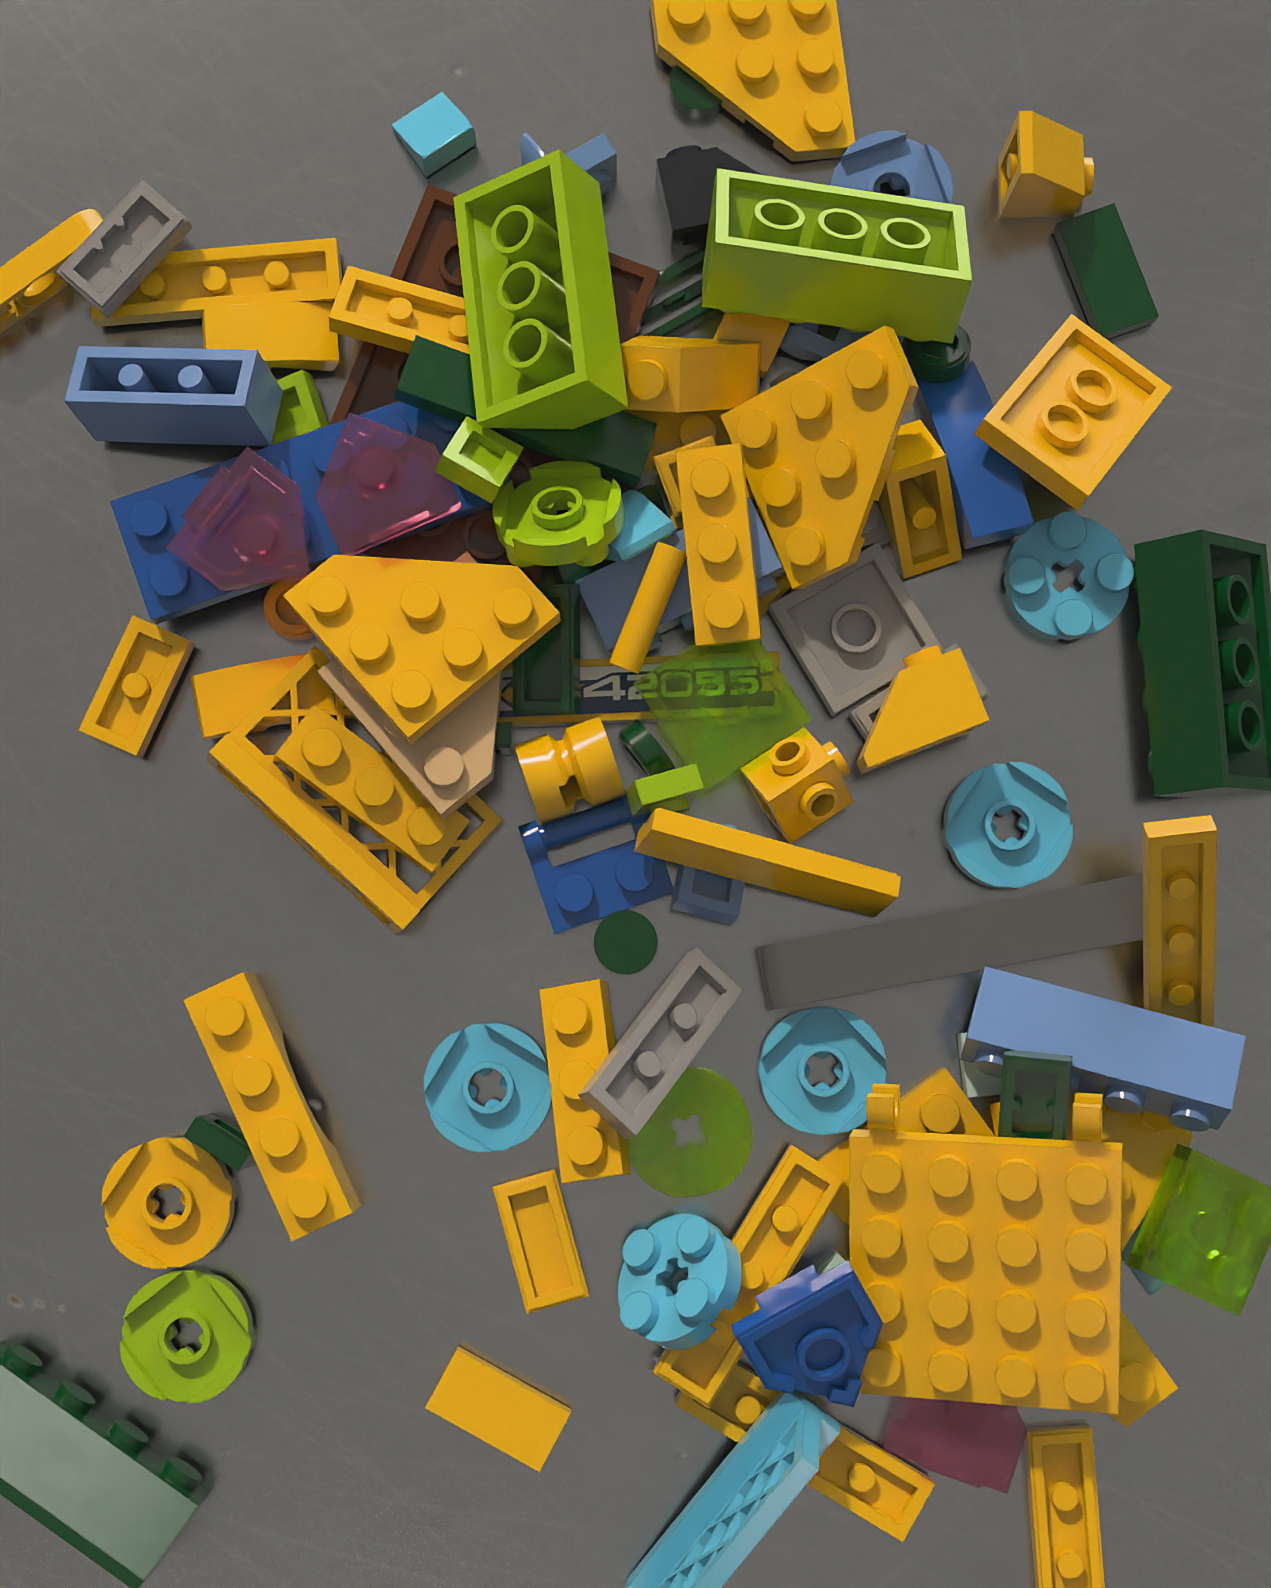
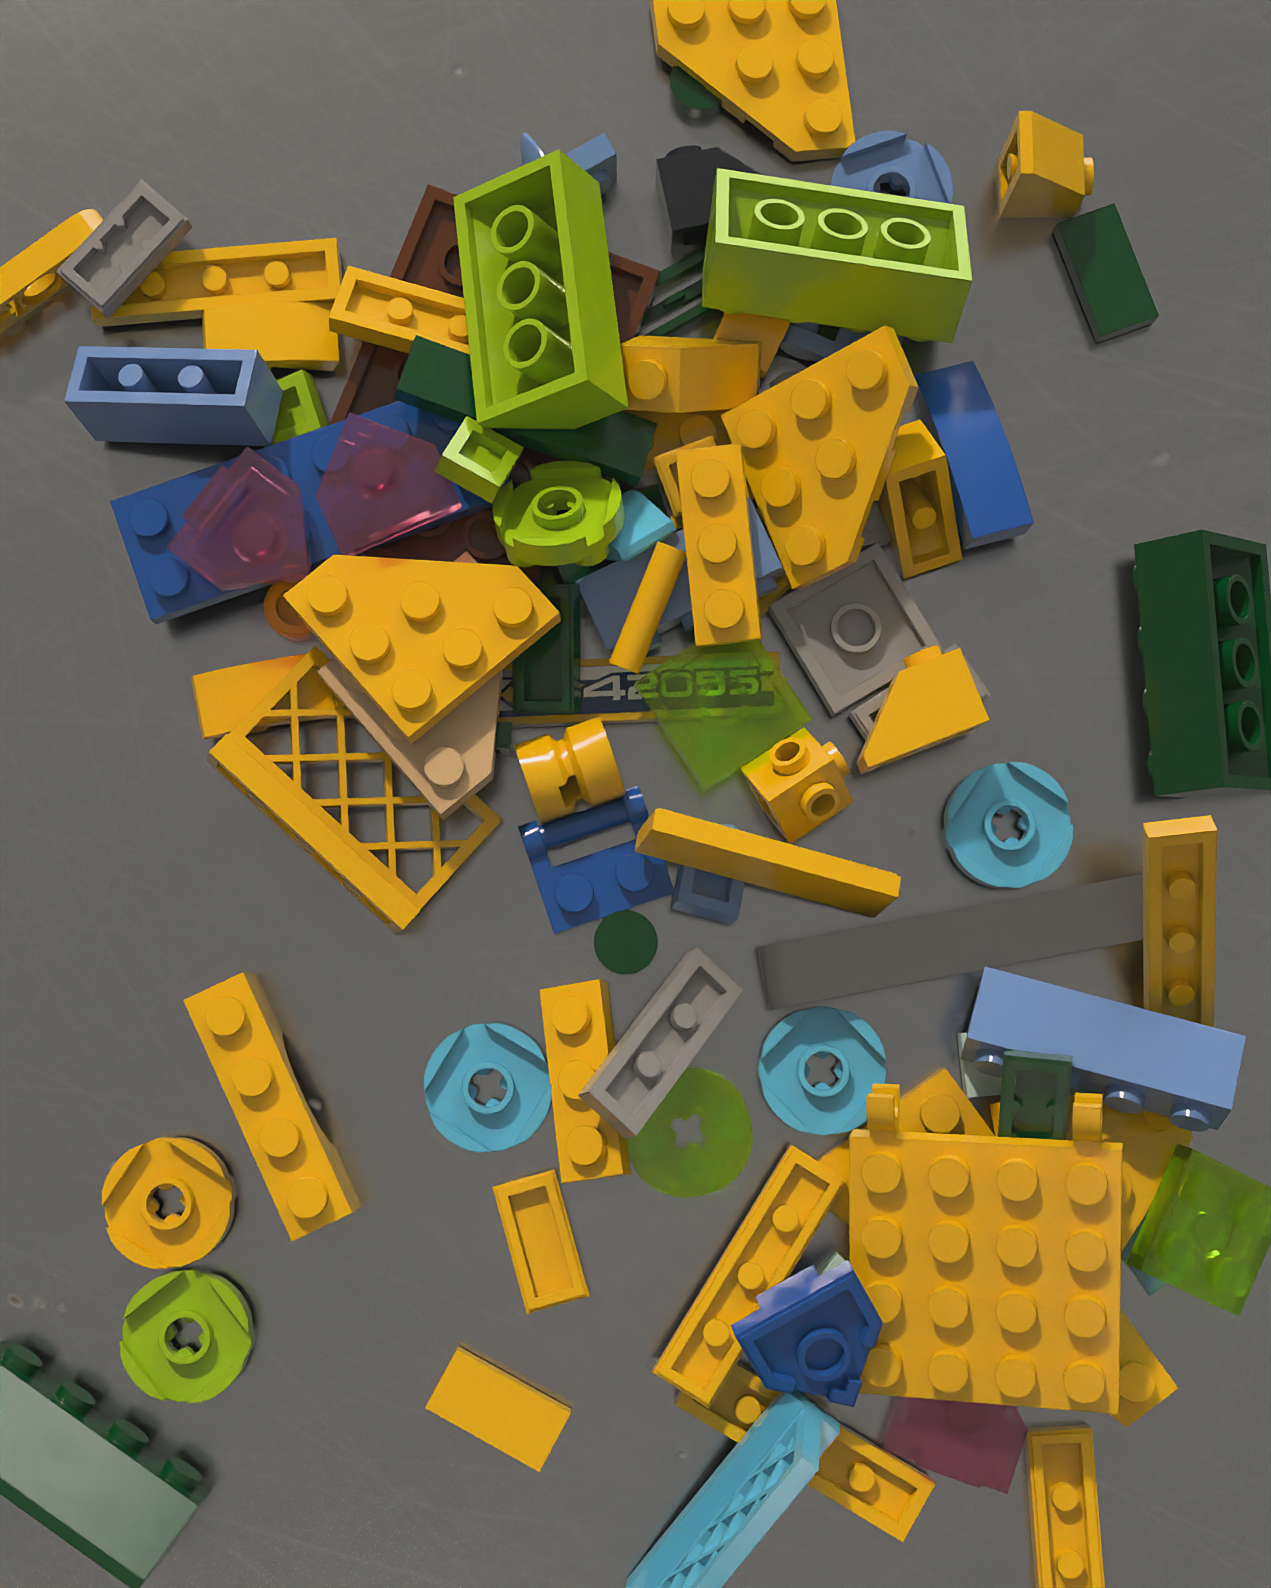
yellow plate [79,615,195,759] -> none
dark green tile [183,1113,255,1172] -> none
yellow plate [273,704,470,874] -> none
medium azure slope [391,92,477,177] -> none
dark green tile [618,719,675,777] -> none
medium azure plate [618,1214,742,1350] -> none
lime plate [625,763,704,816] -> none
dark green tile [908,325,971,383] -> none
yellow plate [974,314,1172,511] -> none
medium azure plate [1003,512,1134,641] -> none

